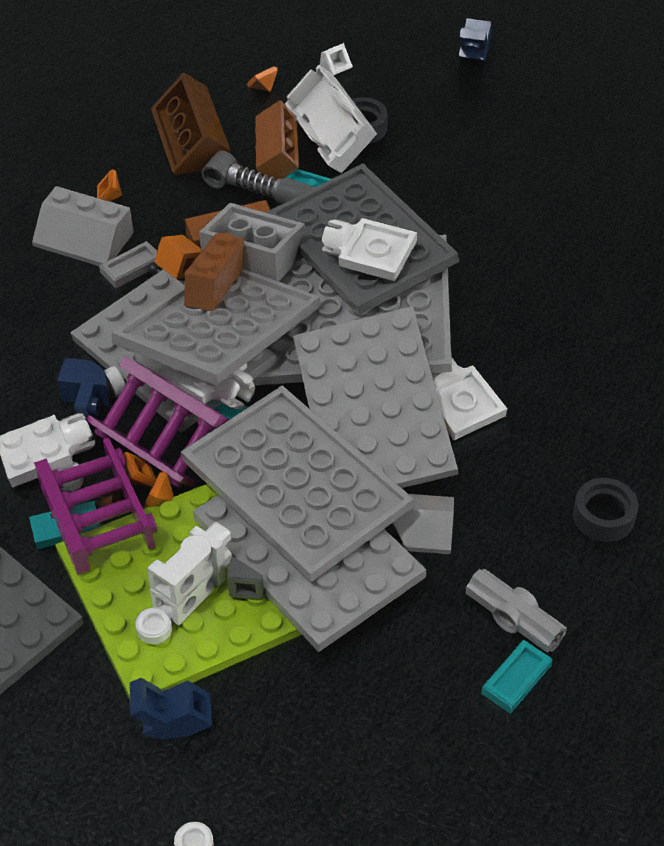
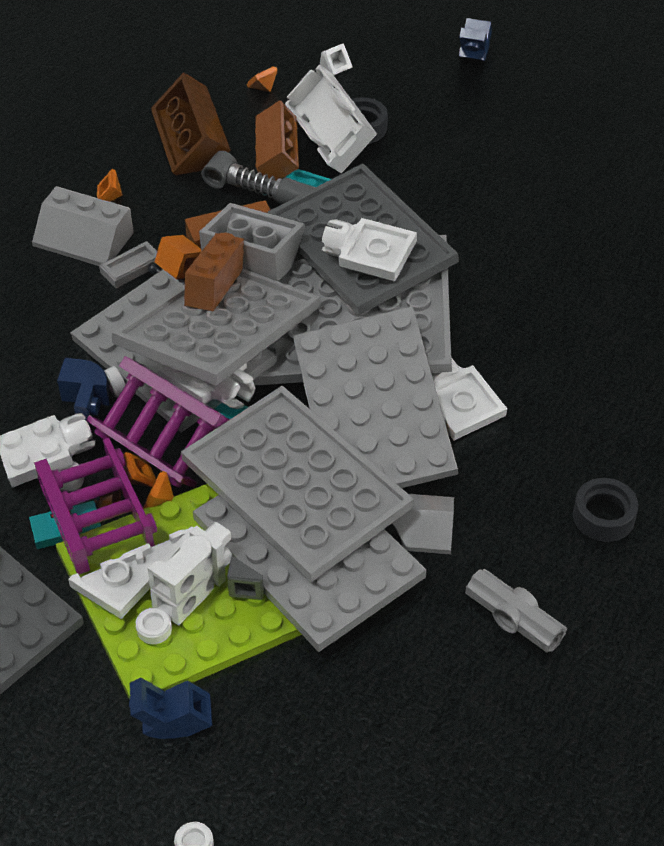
teal tile [481,640,553,714] -> none
none -> white wing [68,527,194,619]

